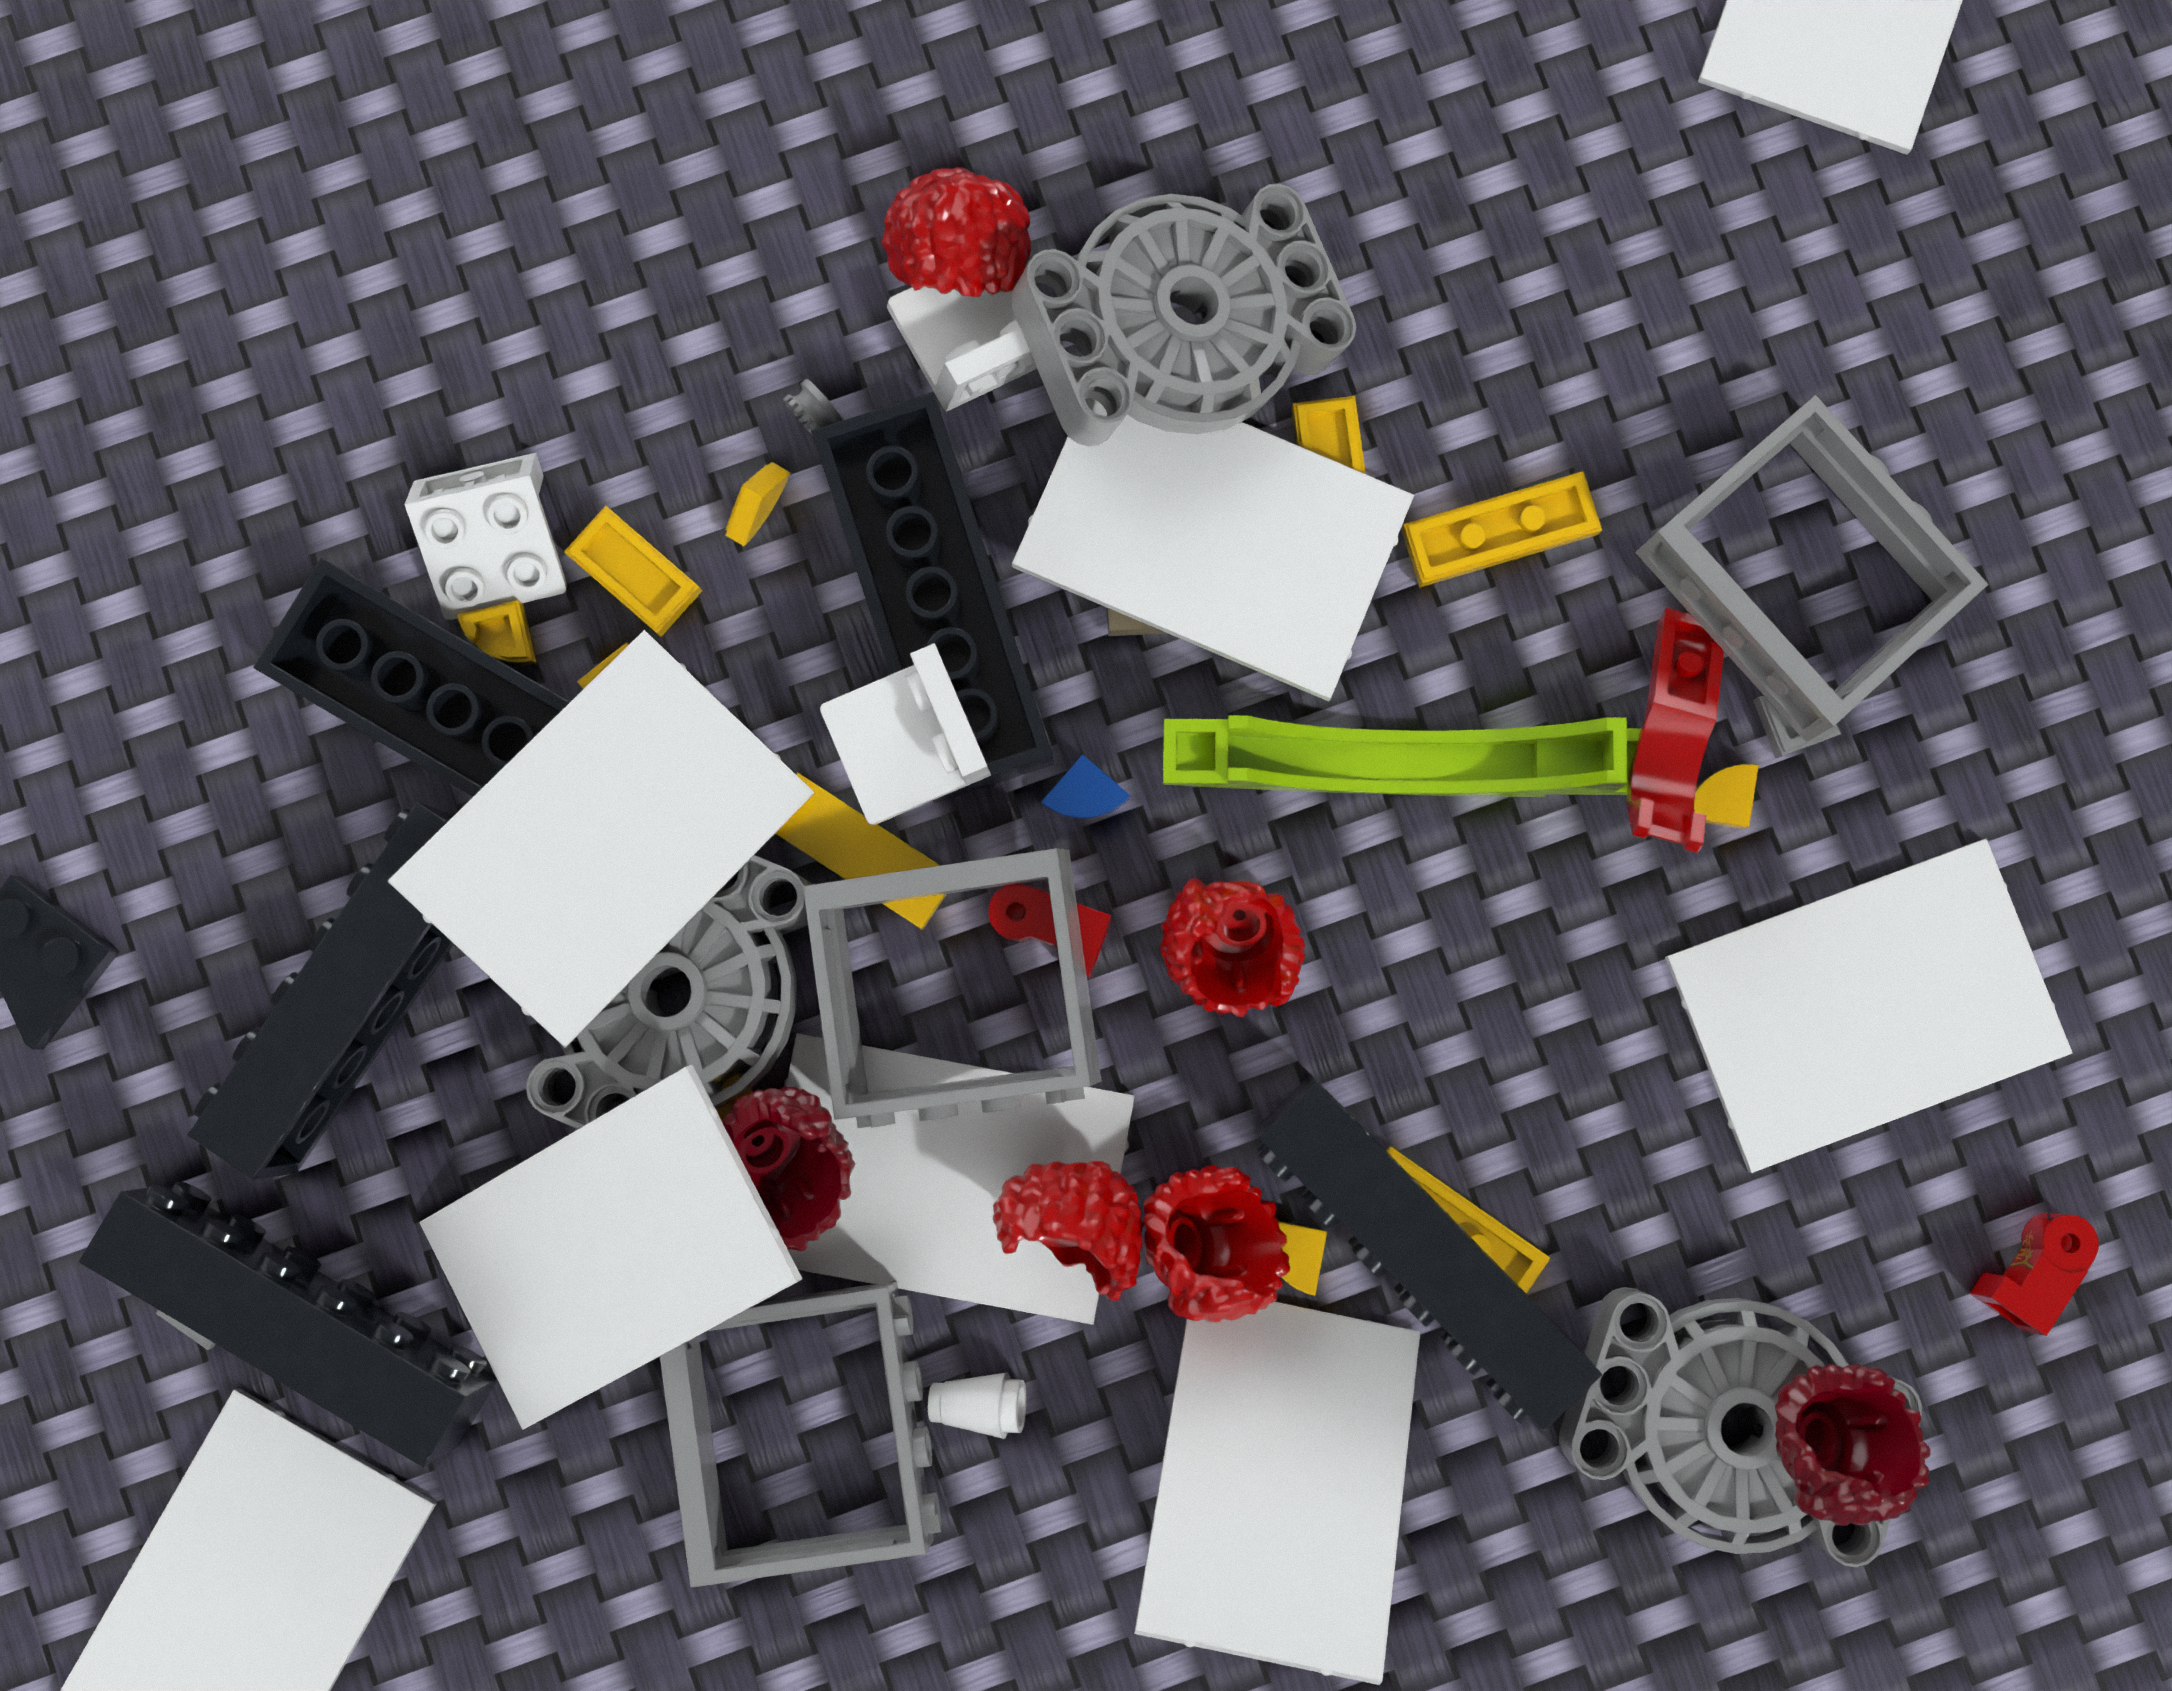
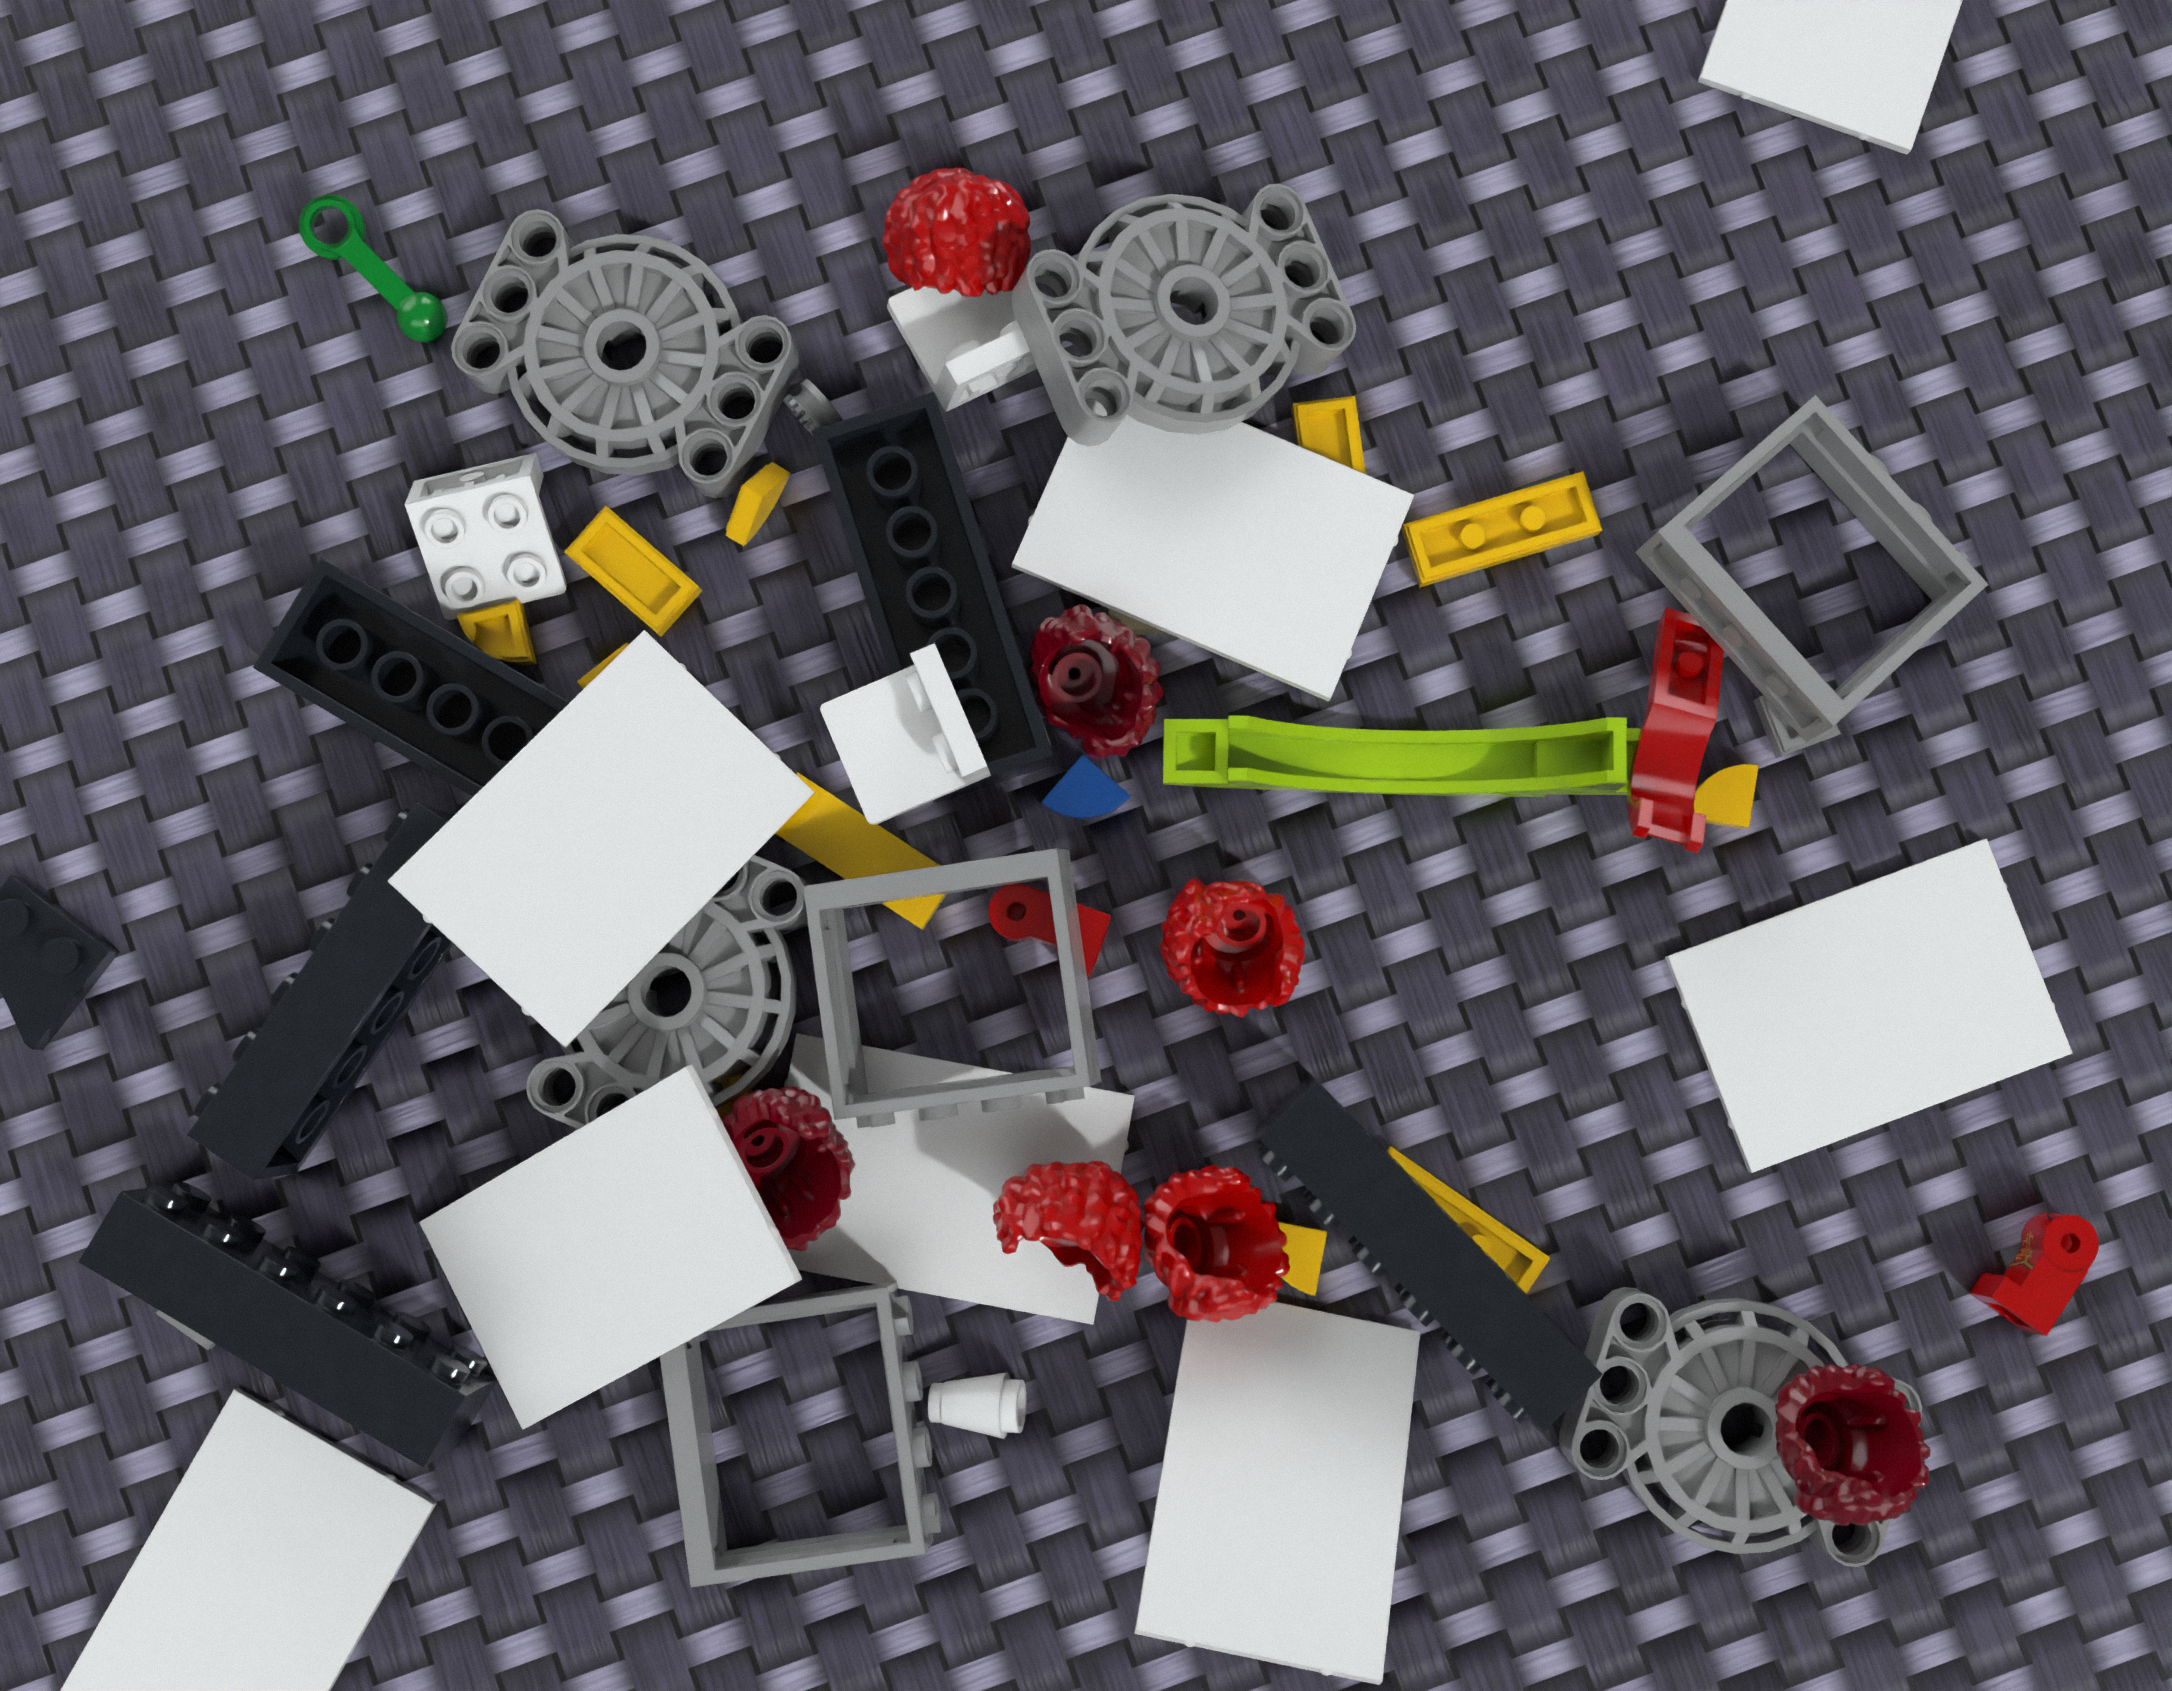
none -> green piece [299,195,448,342]
none -> light grey piece [451,209,799,498]
none -> dark red hair [1027,604,1163,759]

